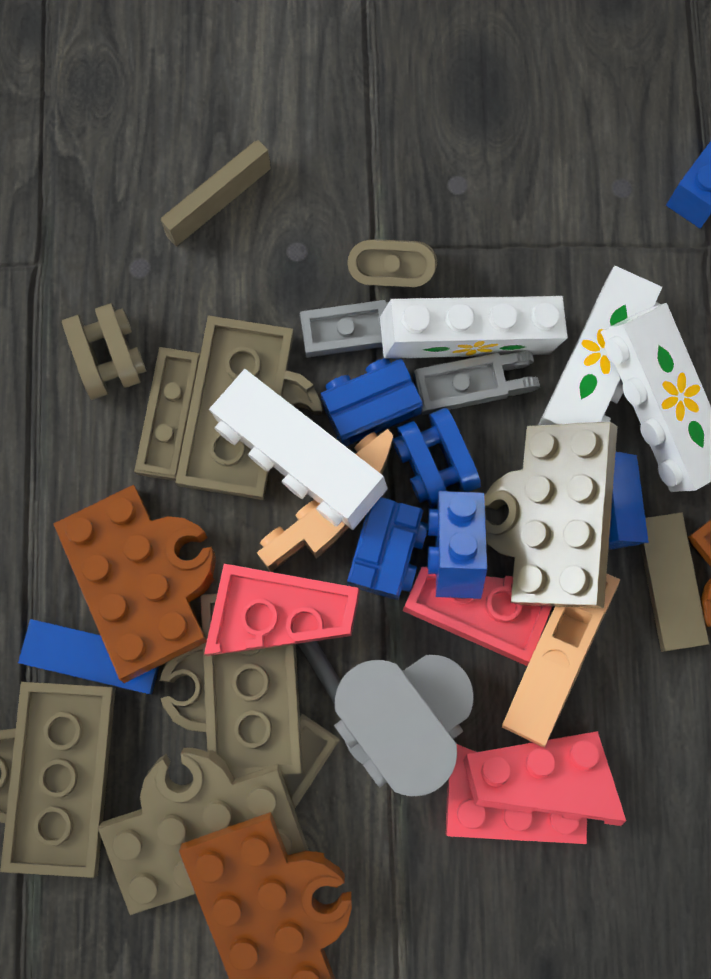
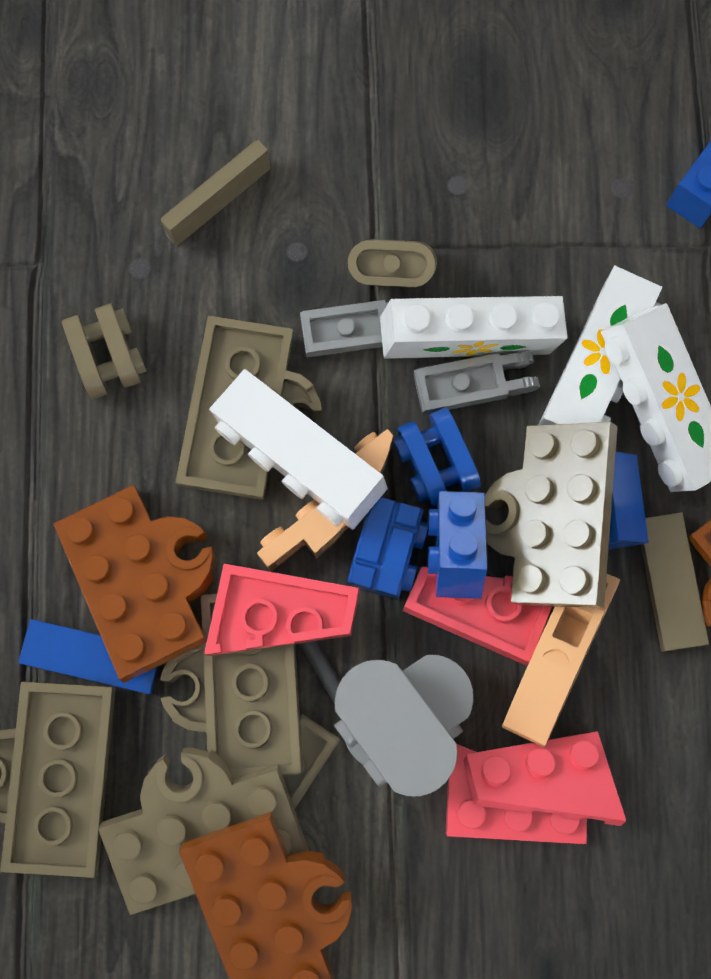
dark tan tile [134,347,200,481] -> none
blue brick [321,358,423,446] -> none

